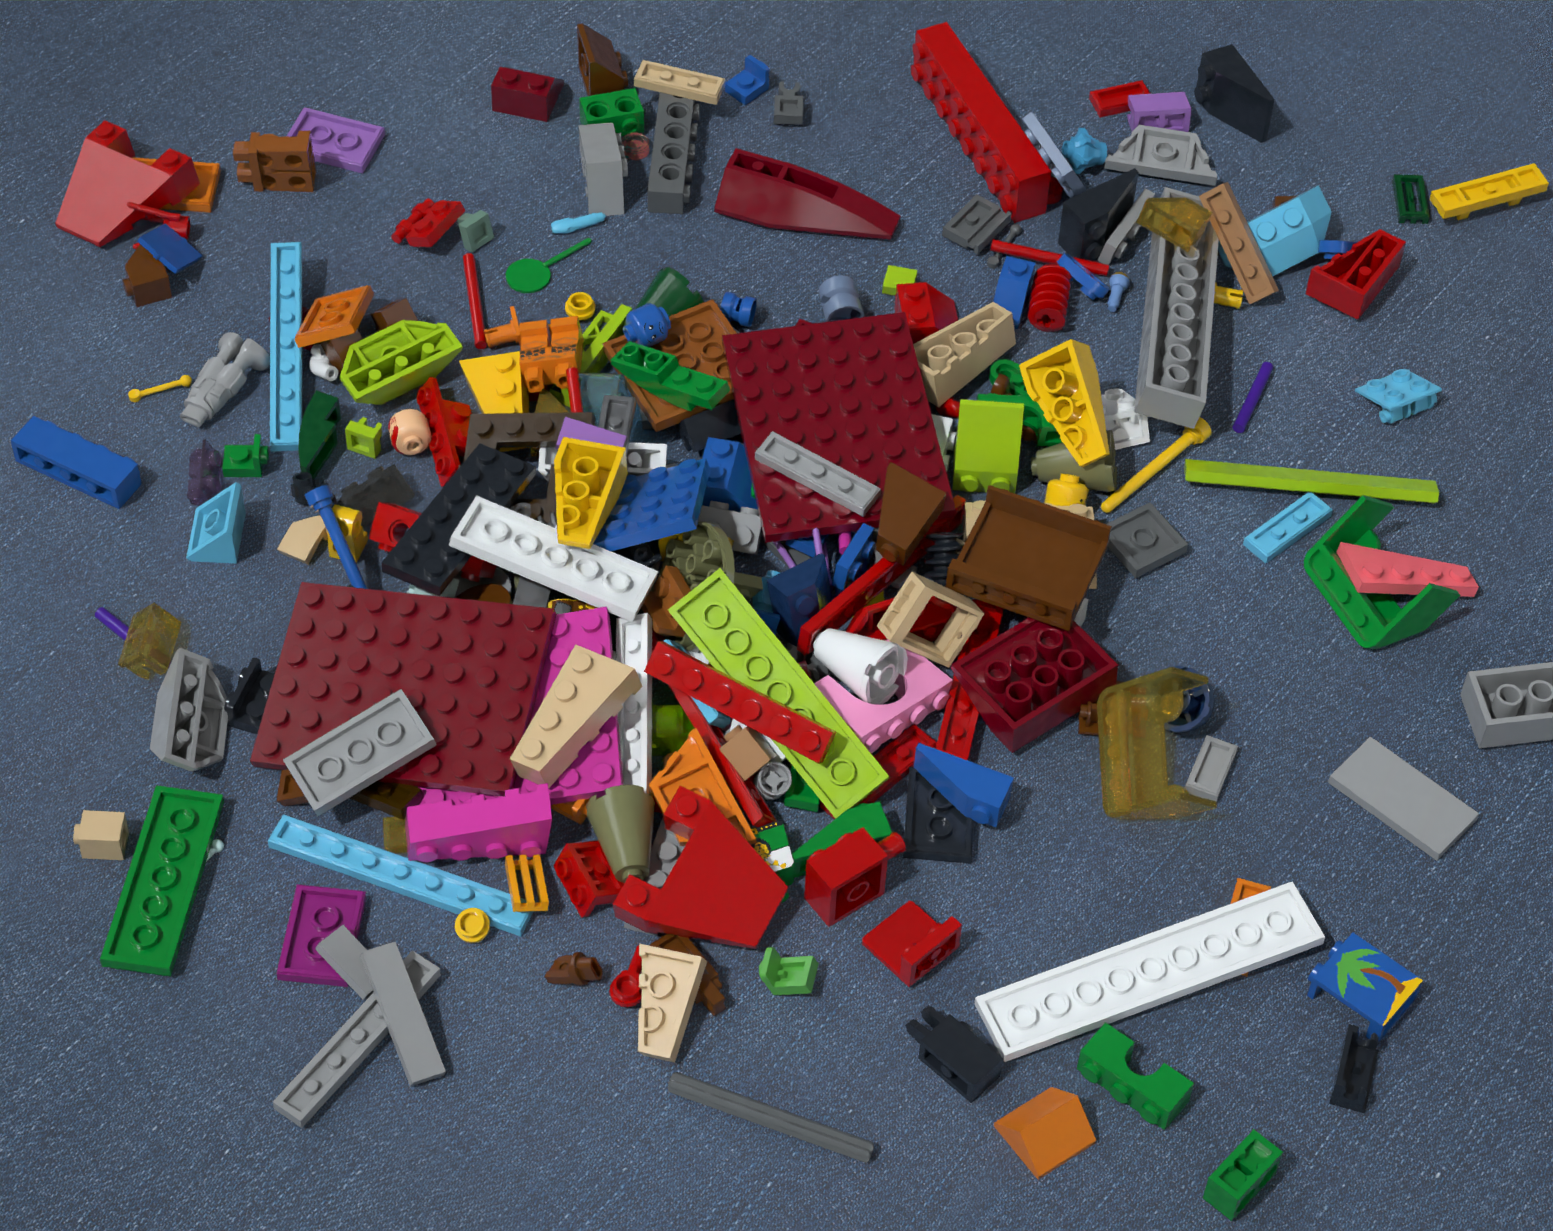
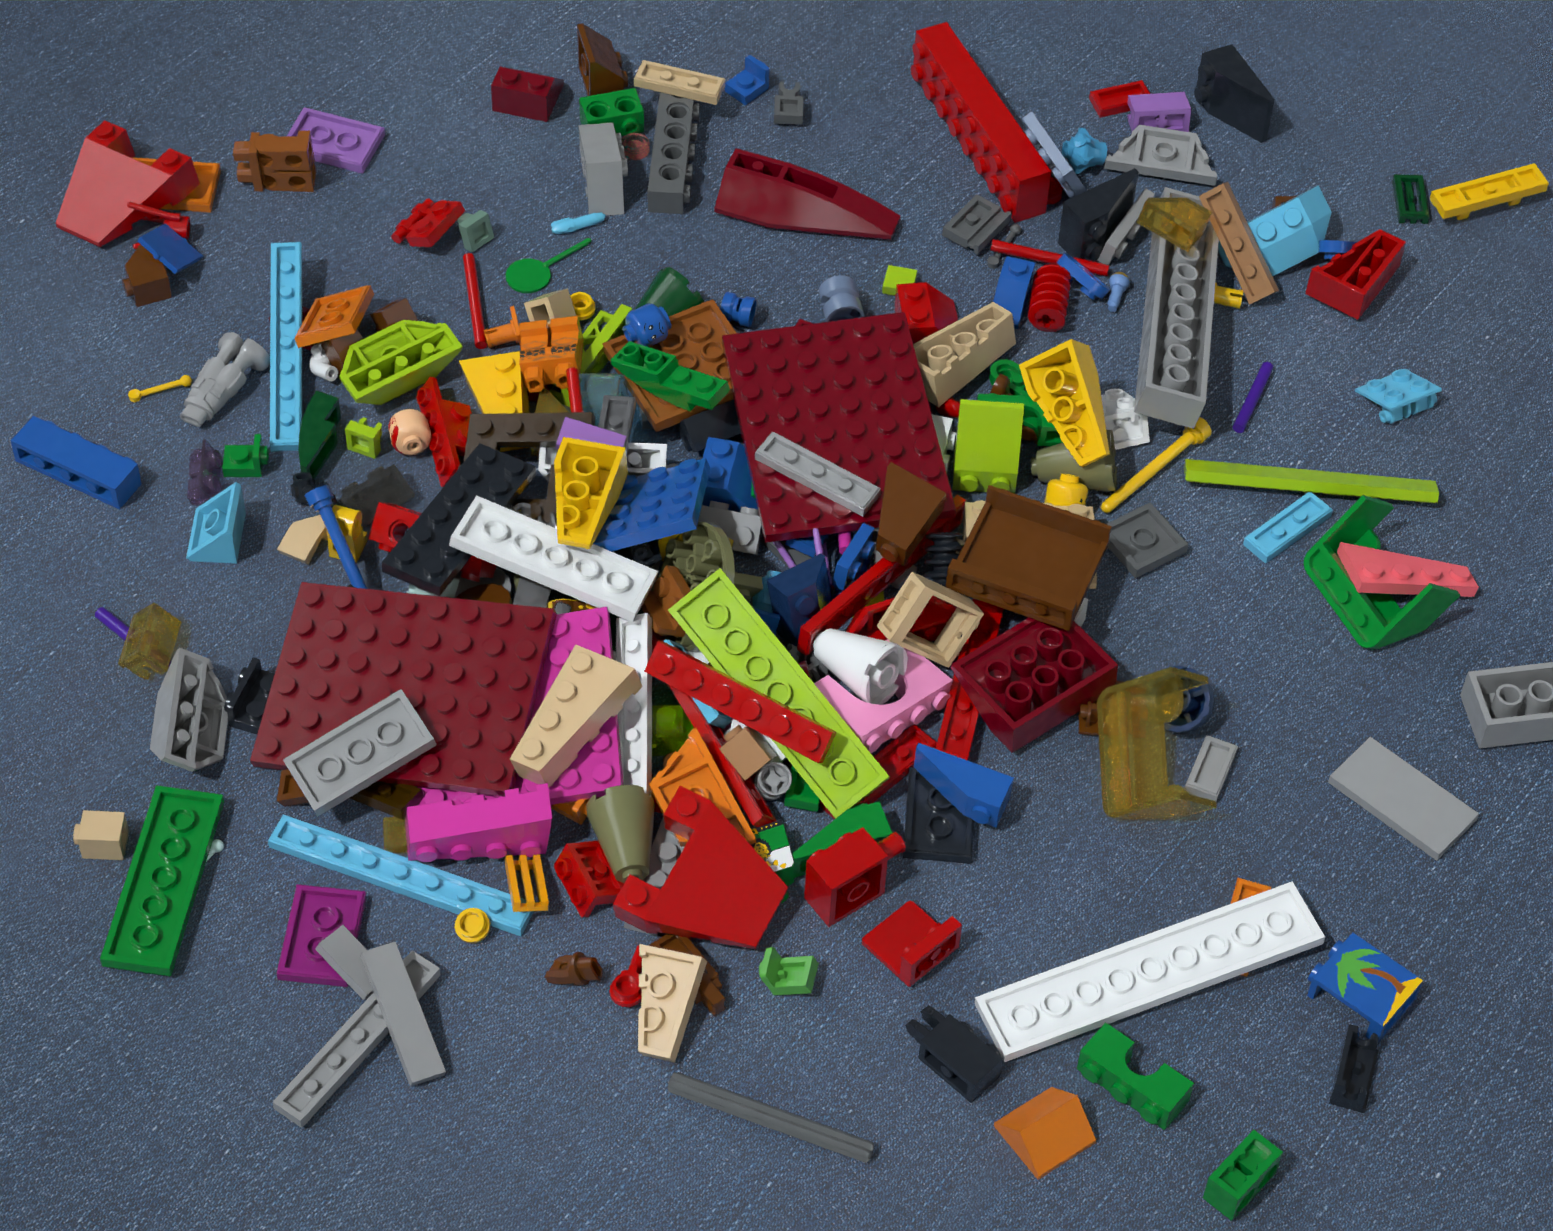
none -> tan brick [524,288,576,324]

